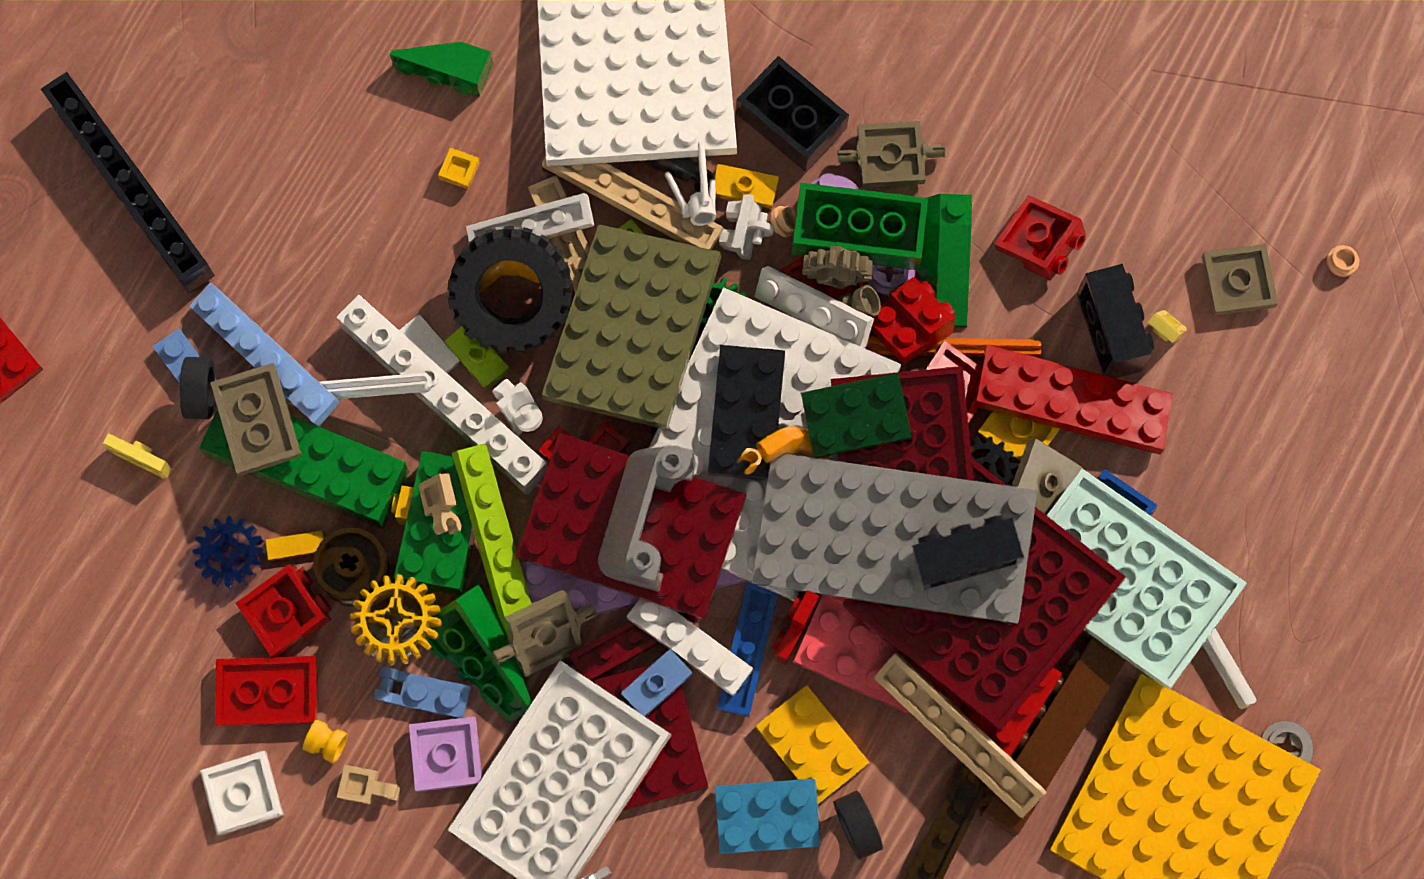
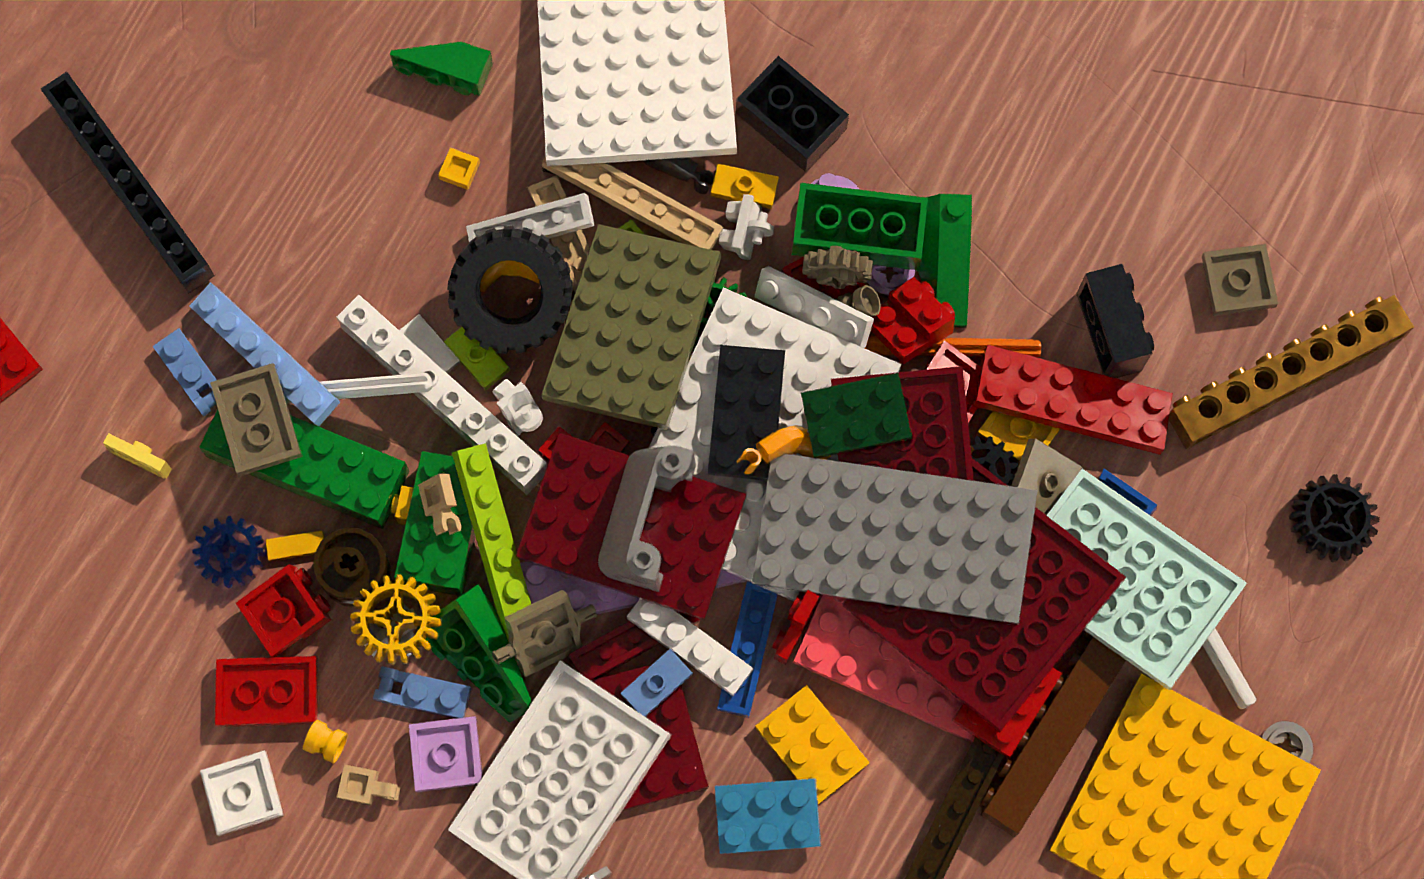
black tyre [180,357,215,420] -> none
white plant [665,141,717,226] -> none
light nougat plate [770,206,796,237] -> none
black tyre [833,790,883,860] -> none
dark tan plate [837,121,945,188] -> none
tan plate [874,652,1047,818] -> none
black brick [912,514,1024,590] -> none
red plate [994,195,1086,281] -> none
light yellow plate [1147,310,1187,343] -> none
light nougat plate [1327,245,1359,277] -> none
none -> pearl gold brick [1169,295,1414,450]
none -> black gear [1289,474,1380,562]

